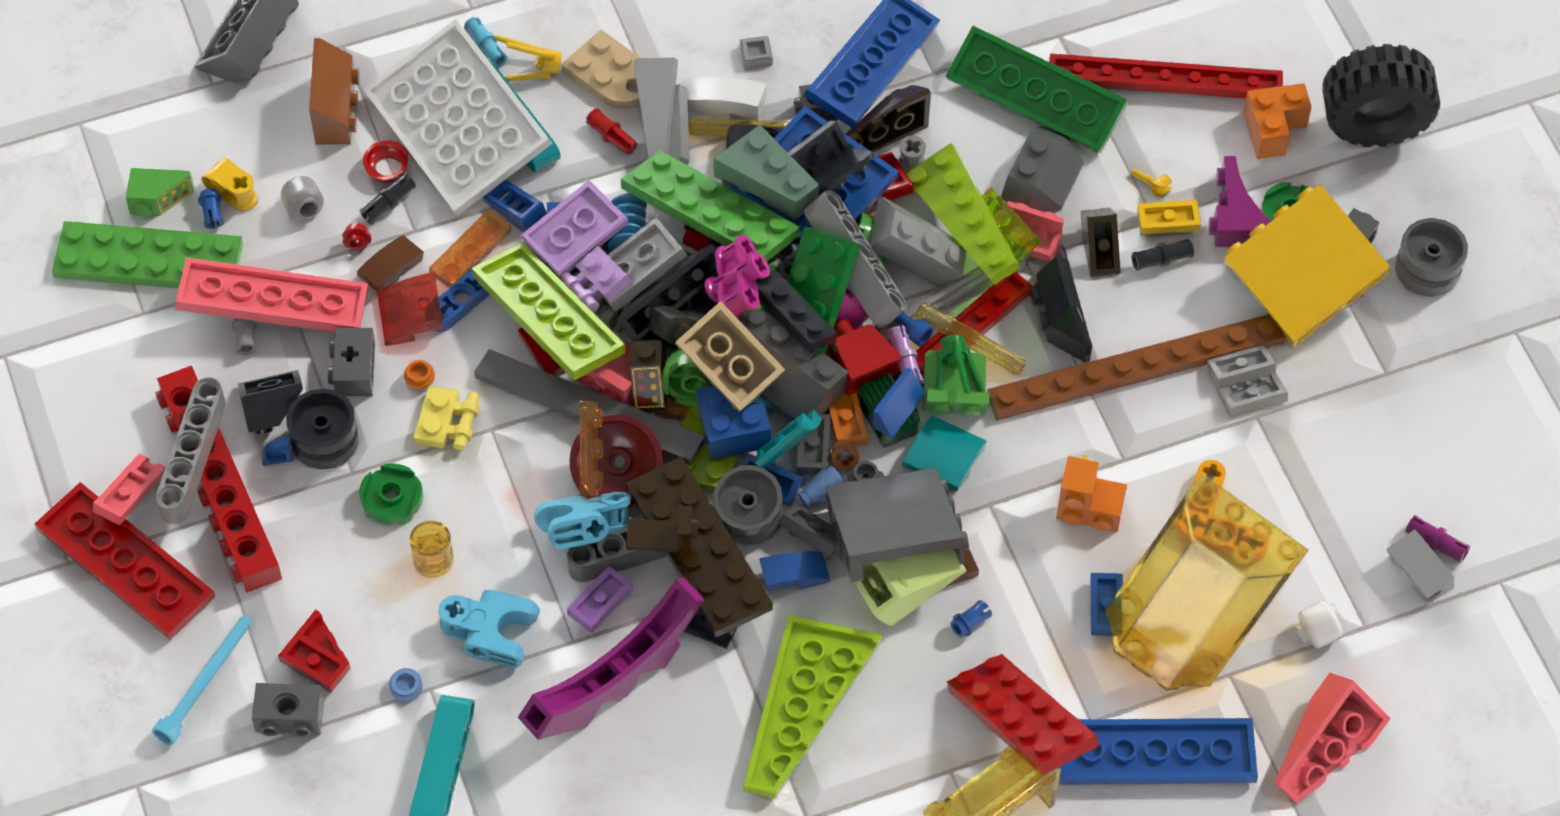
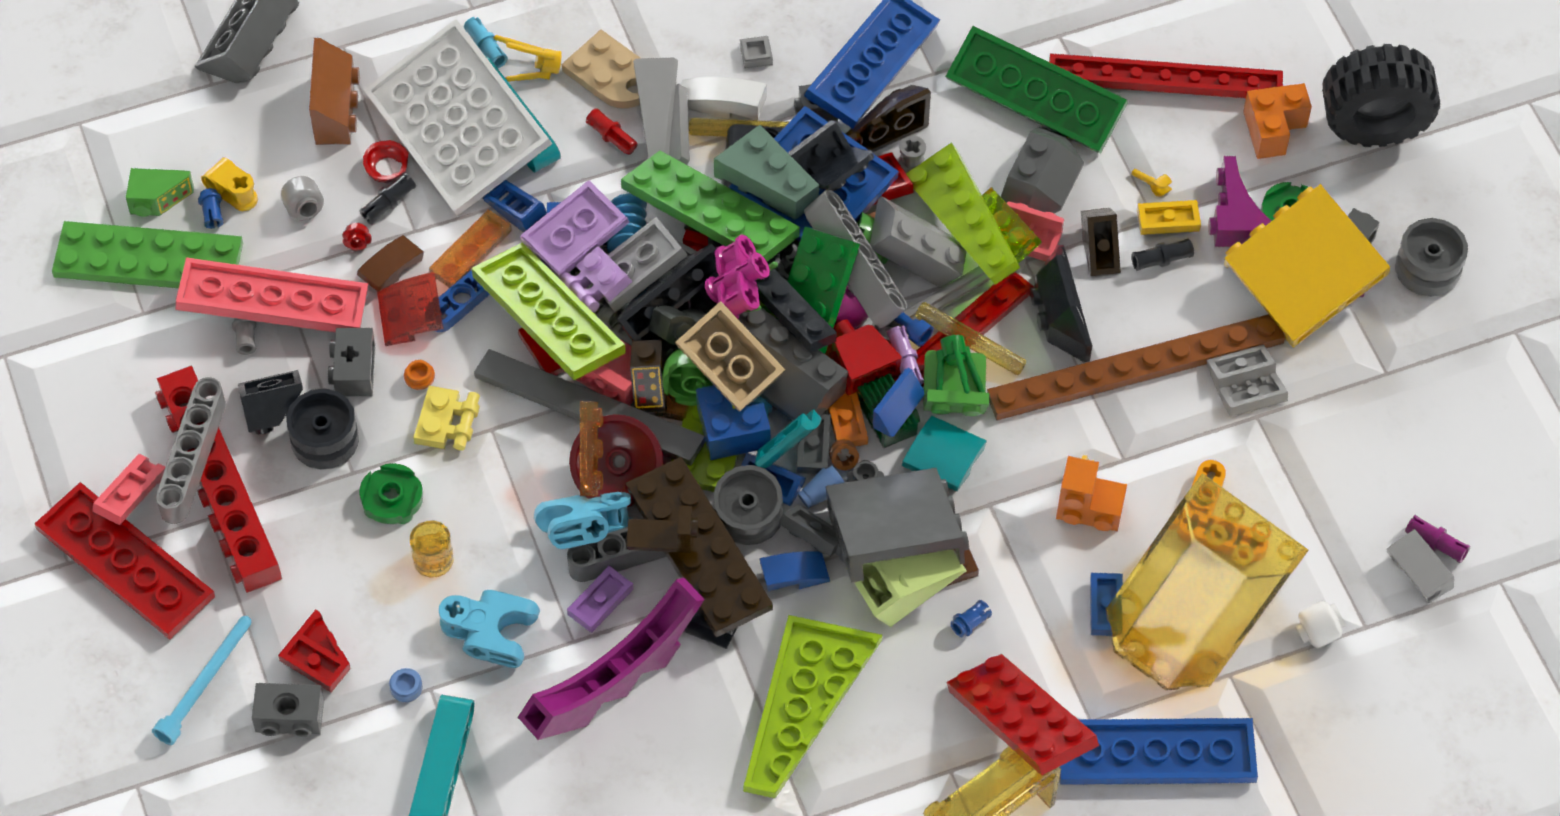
blue tile [261,436,294,466] -> none
coral wedge [1275,672,1391,804] -> none

